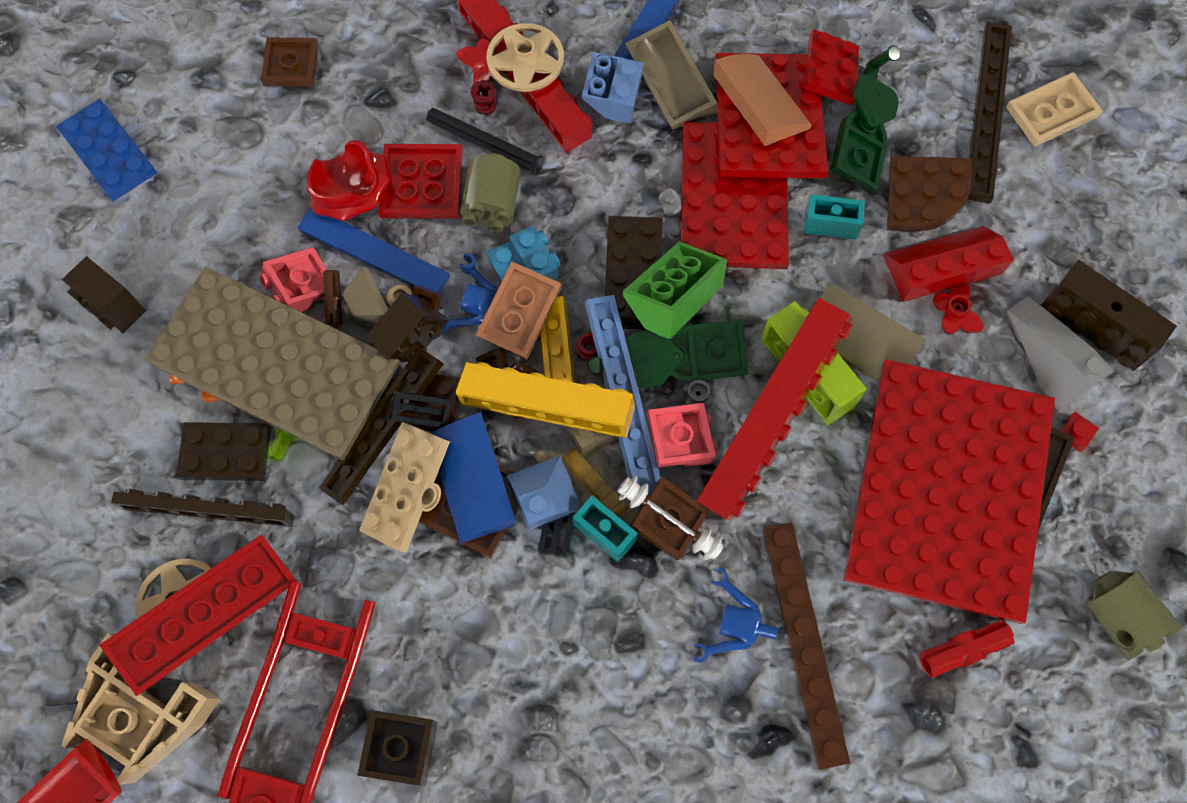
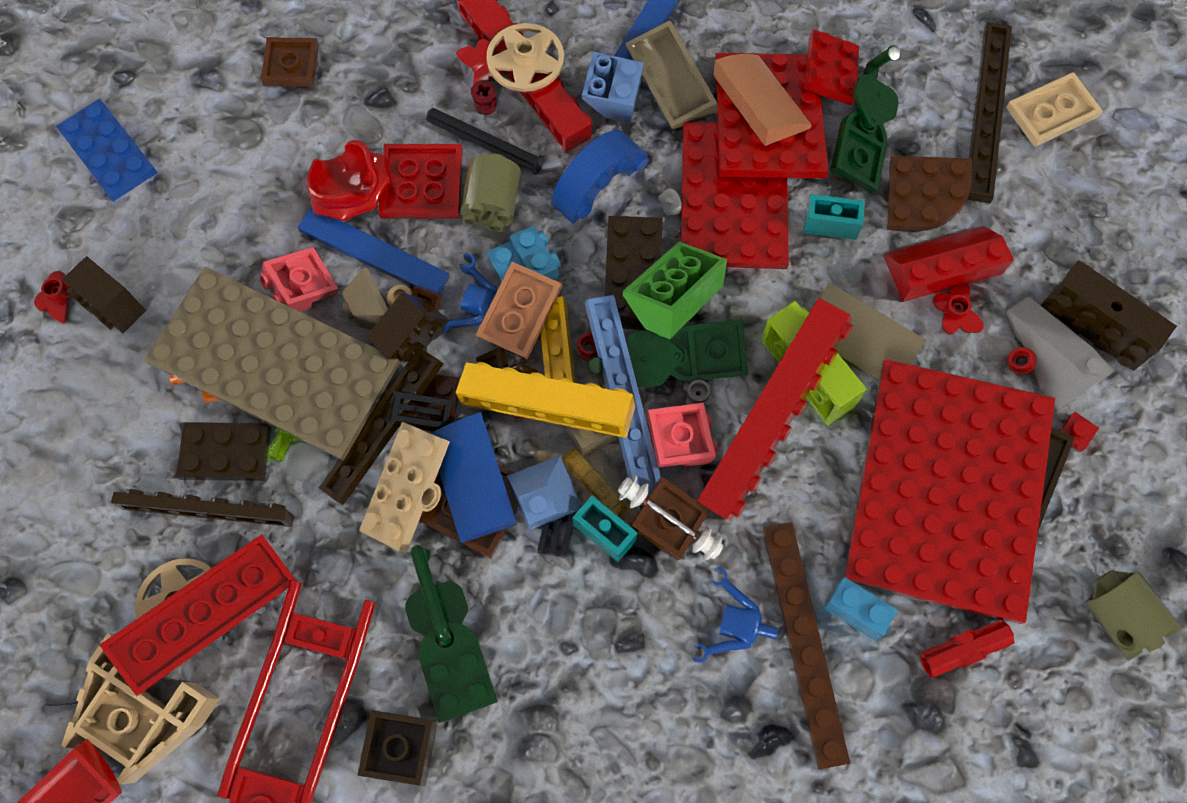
reddish brown axle [321,270,344,325] -> none
none -> red animal [34,271,71,324]
none -> dark green plate [405,545,498,723]
none -> blue brick [551,130,649,224]
none -> dark azure brick [823,577,898,641]
none -> red plate [1007,347,1037,375]

